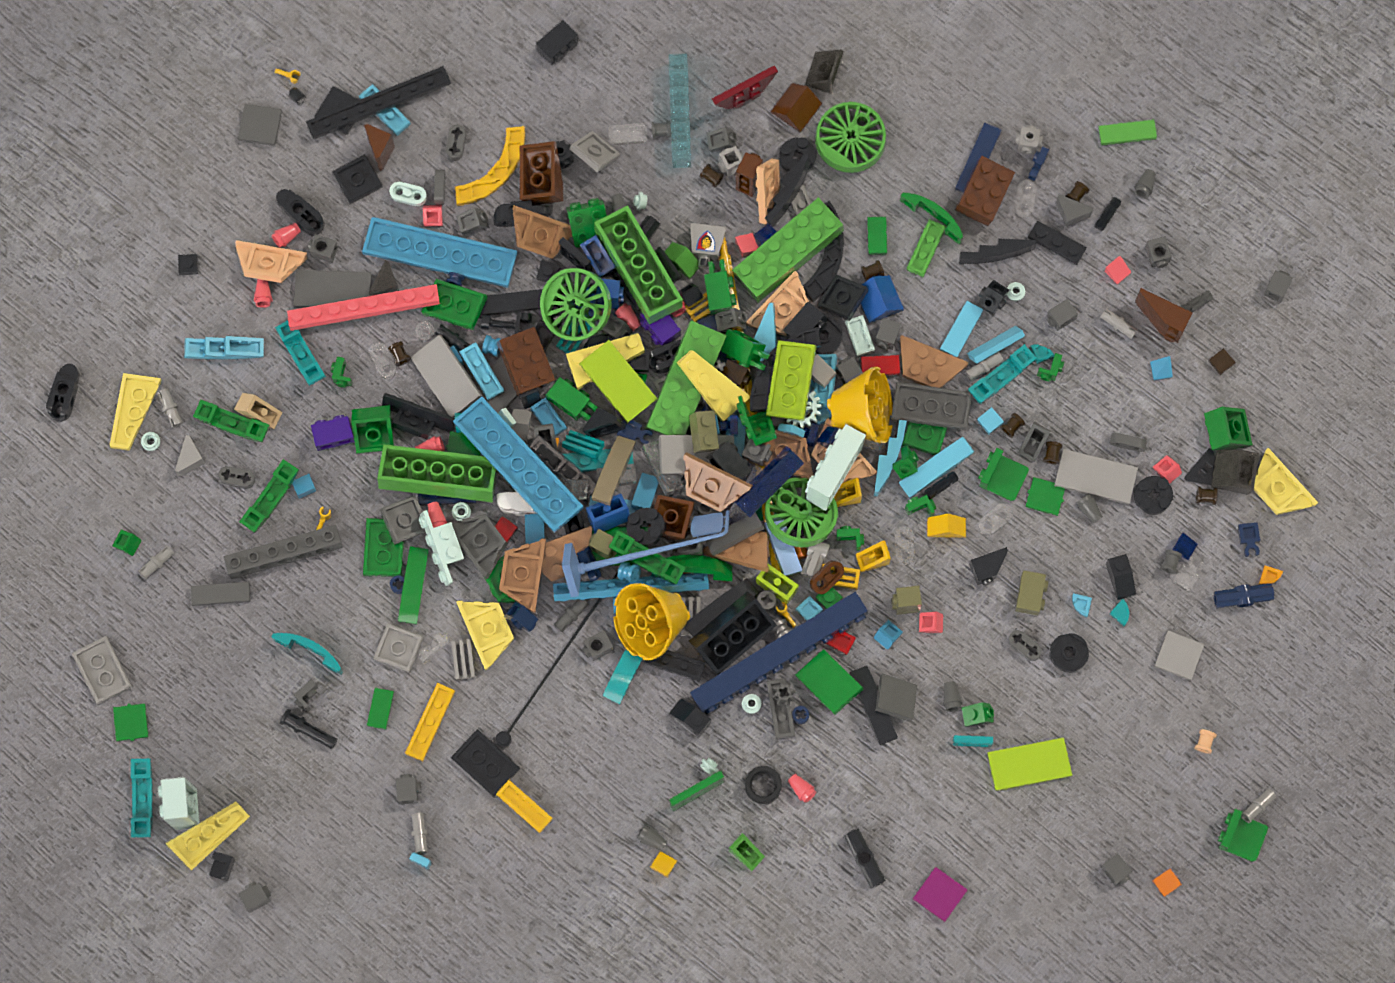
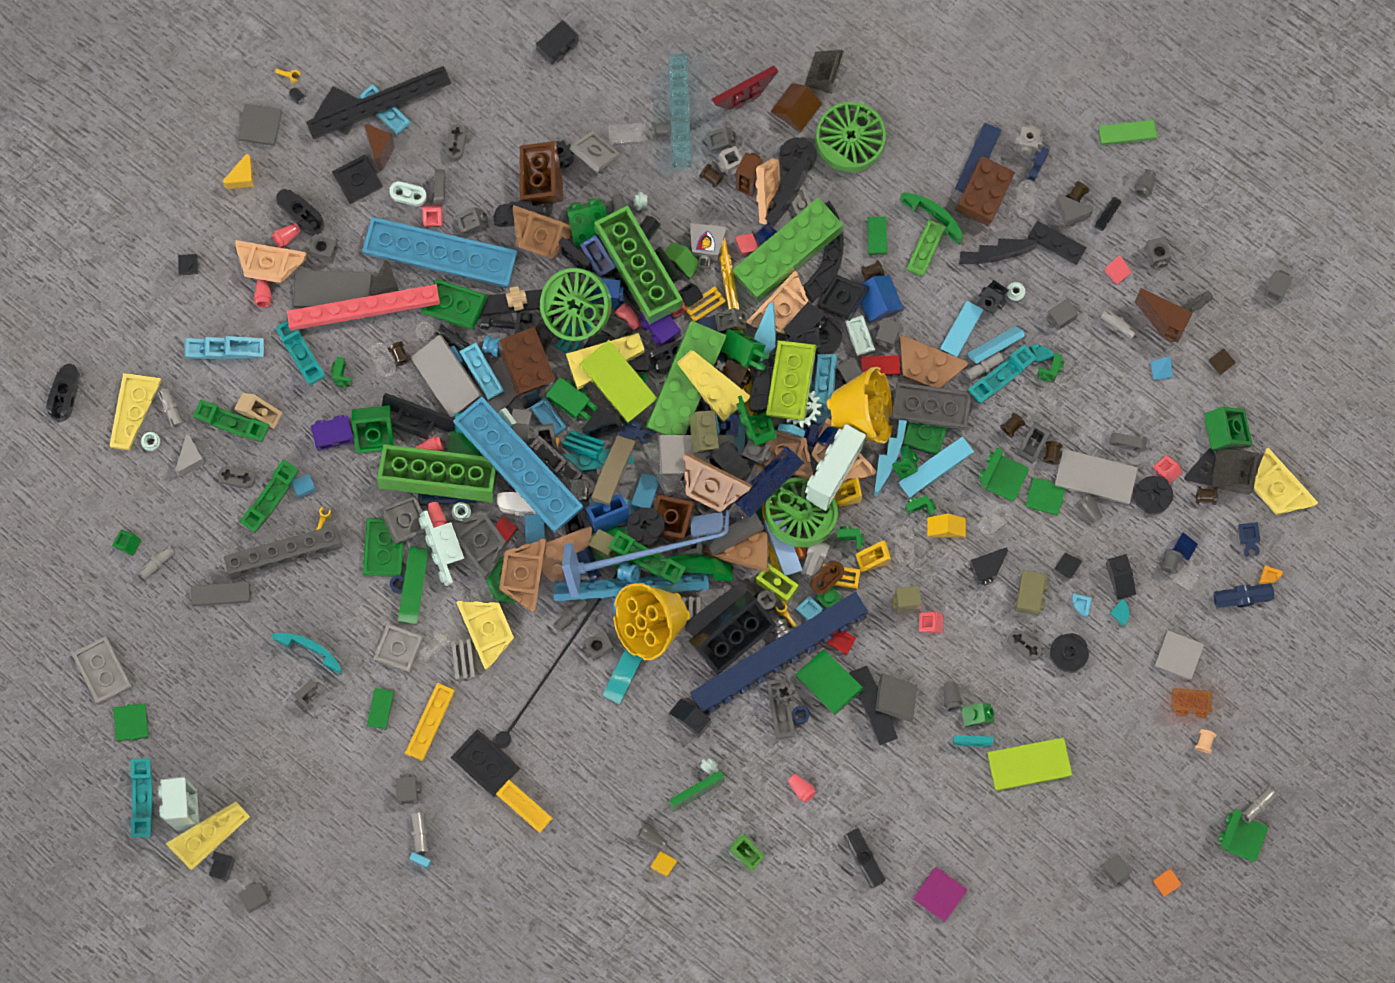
black pin [280,709,338,750] -> none
dark blue bush [446,272,465,287] -> none
yellow tile [455,126,525,206] -> none
dark blue brick [504,602,539,632] -> none
black plate [536,260,560,282] -> none
black plate [644,650,706,682] -> none
green hinge [704,259,737,316] -> none
light aqua plate [742,694,761,714] -> none
black tyre [745,766,782,804] -> none
light grey slope [811,354,836,388] -> none
dark azure slope [874,620,903,649] -> none
black axle [924,471,959,500] -> none
medium azure tile [977,407,1004,435] -> none
none -> yellow slope [222,154,254,189]
none -> tan gear [506,286,527,311]
none -> black slope [1055,553,1082,579]
none -> clear orange bracket [1171,688,1213,718]

